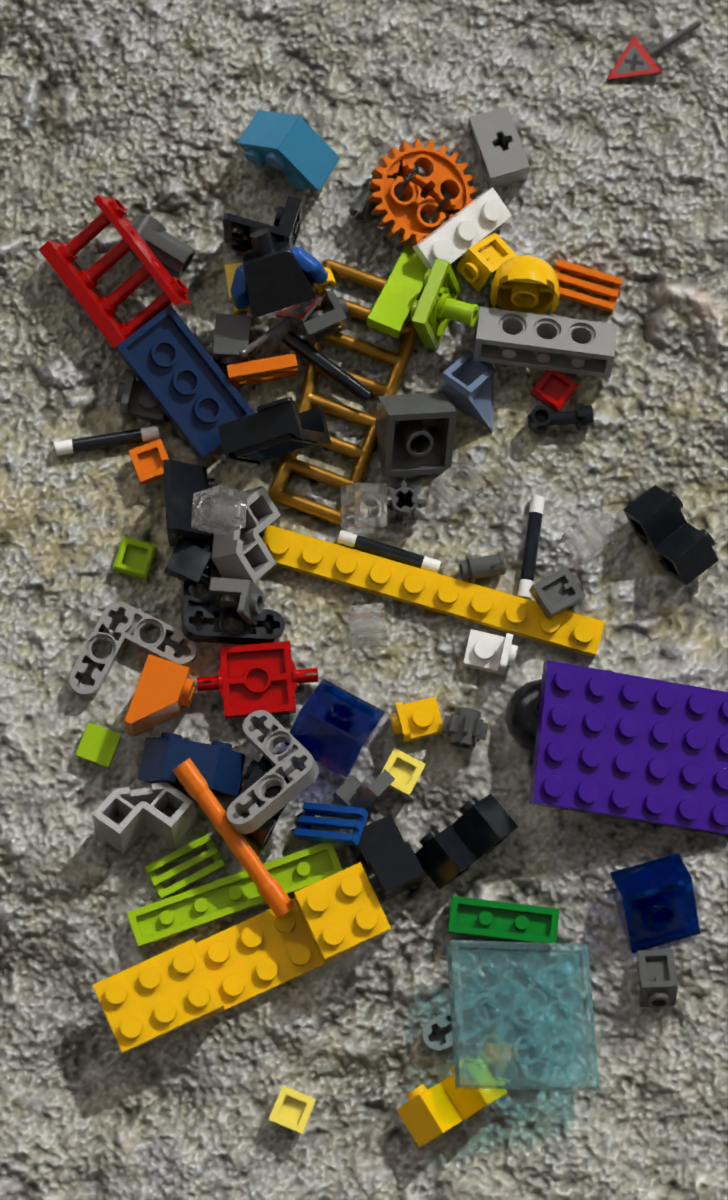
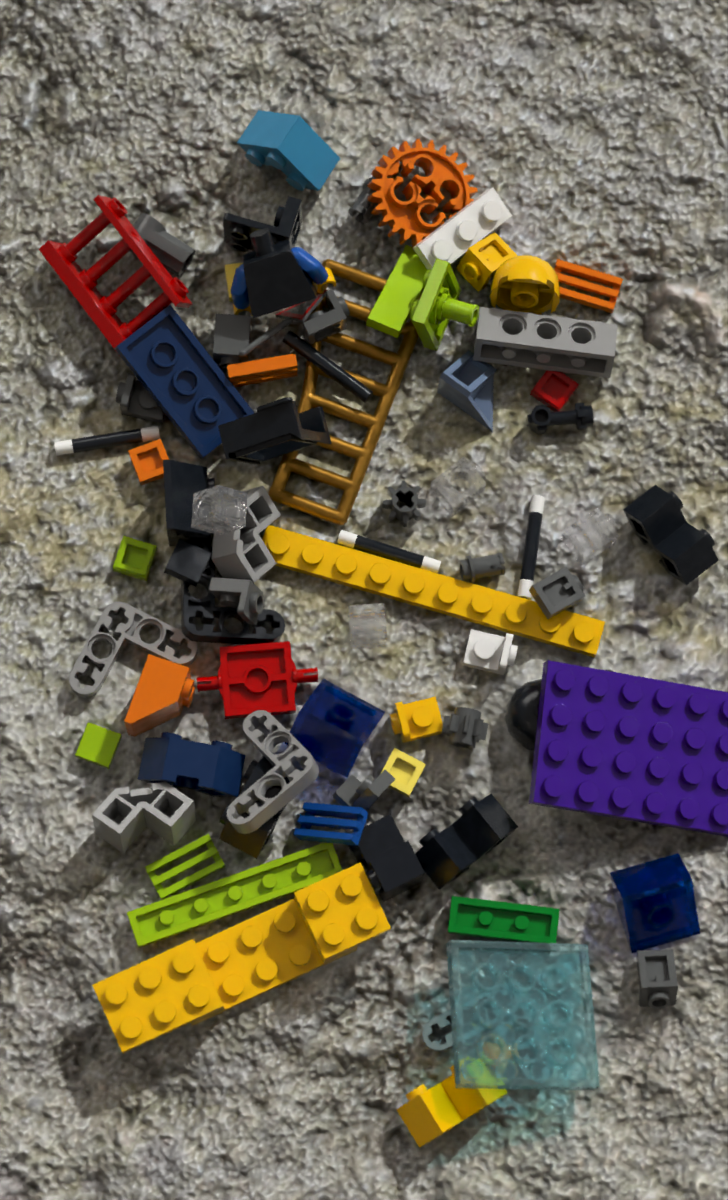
orange piece [172,758,295,919] -> none
light yellow plate [268,1085,316,1134] -> none
clear brick [341,483,387,535] -> none
dark grey slope [375,392,457,478] -> none
light grey brick [467,106,533,189] -> none
piece [606,20,702,81] -> none

